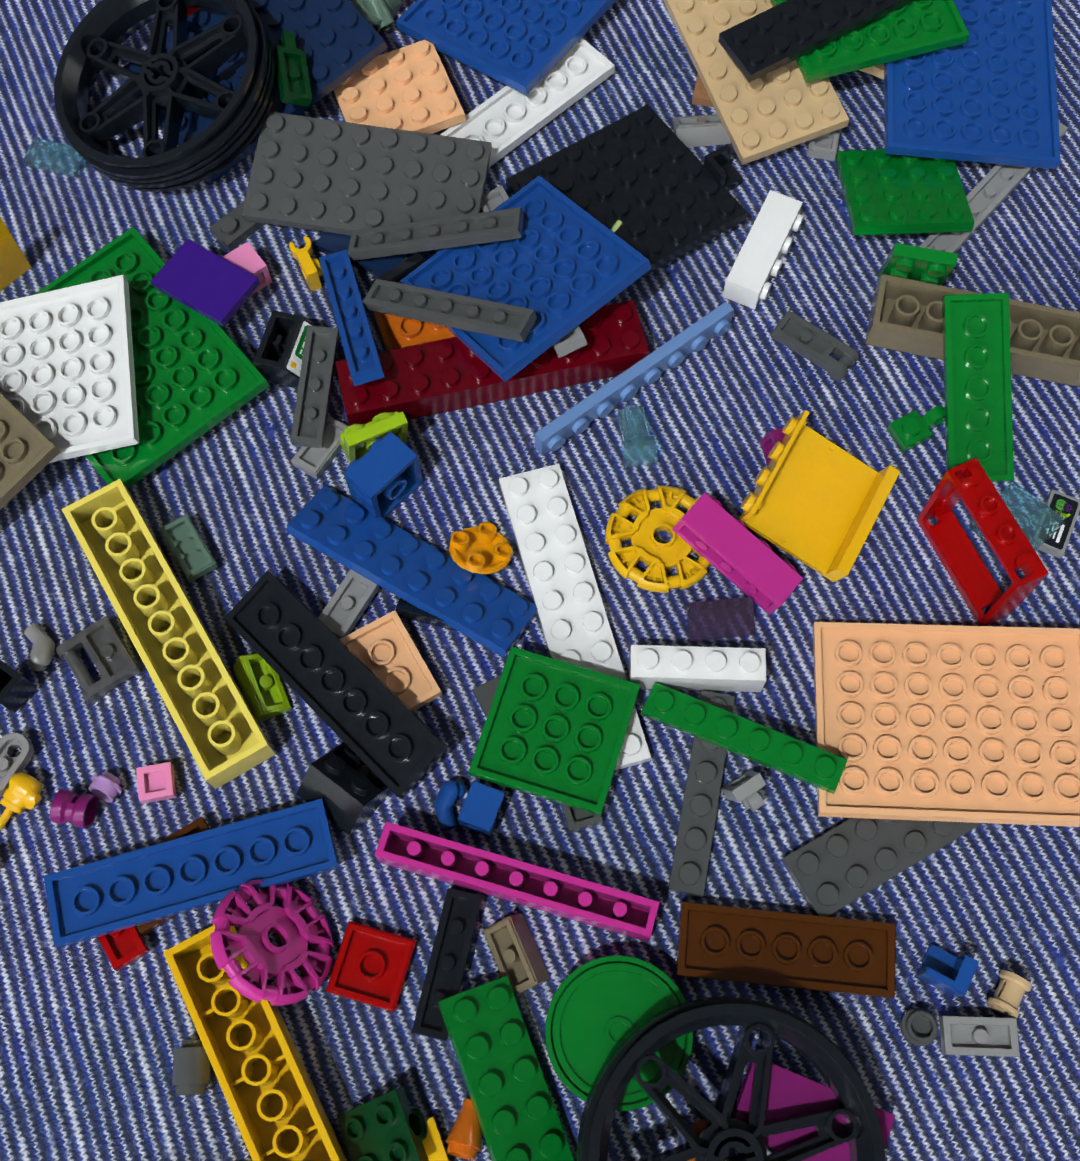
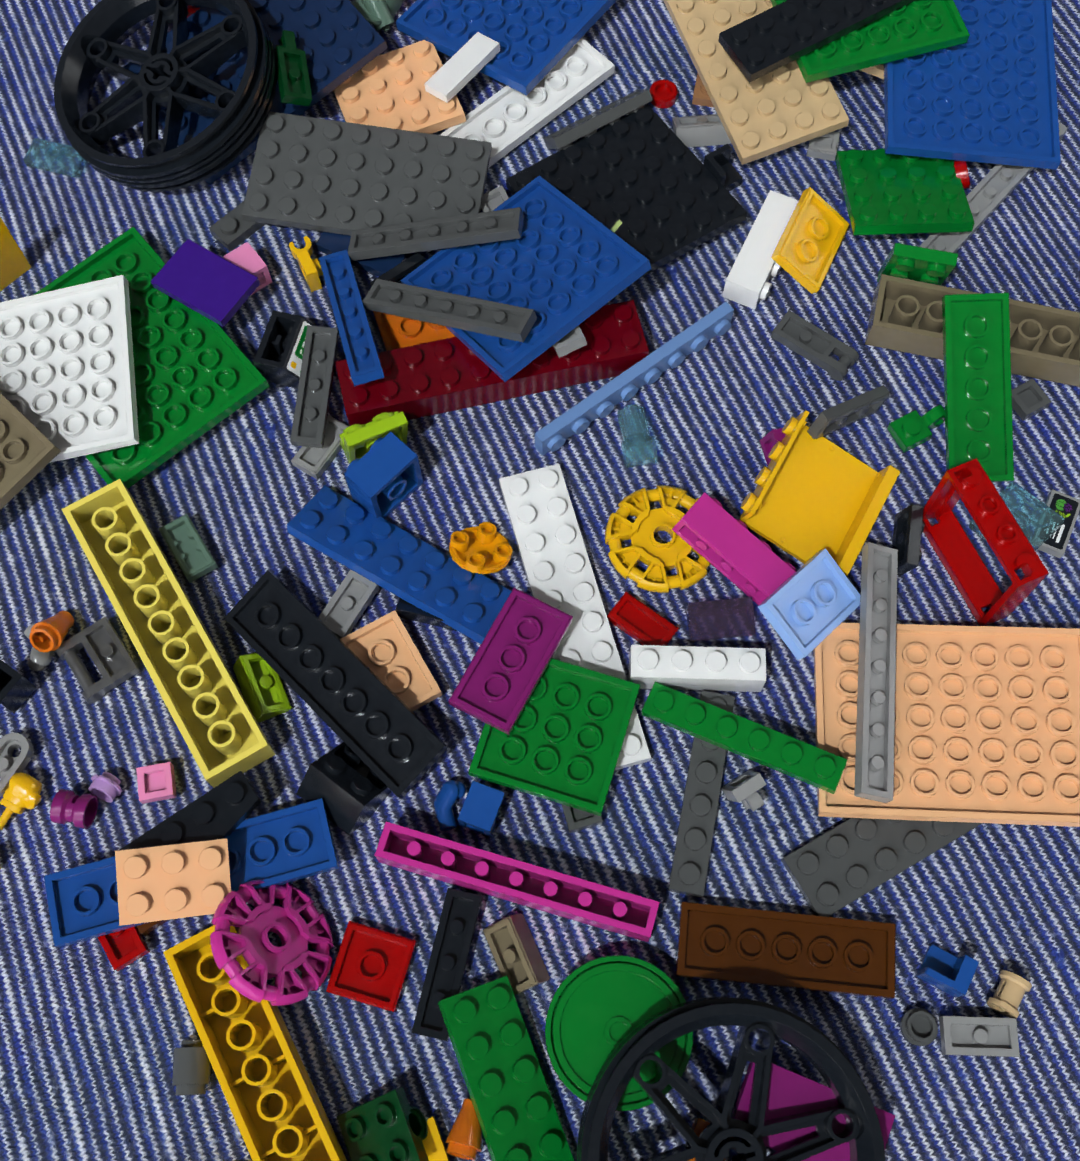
none -> orange cone [29,611,74,652]
none -> light nougat plate [115,838,232,926]
none -> black wing [120,771,261,850]
none -> white tile [424,32,500,103]
none -> magenta tile [448,588,573,735]
none -> dark grey plate [543,89,653,151]
none -> red tile [607,592,679,646]
none -> red tile [650,80,678,109]
none -> light blue plate [757,548,861,660]
none -> yellow tile [771,187,850,294]
none -> dark grey tile [807,385,890,439]
none -> light grey plate [854,542,898,803]
none -> black plate [892,504,924,576]
none -> red tile [954,161,970,189]
none -> dark grey plate [1012,378,1052,421]

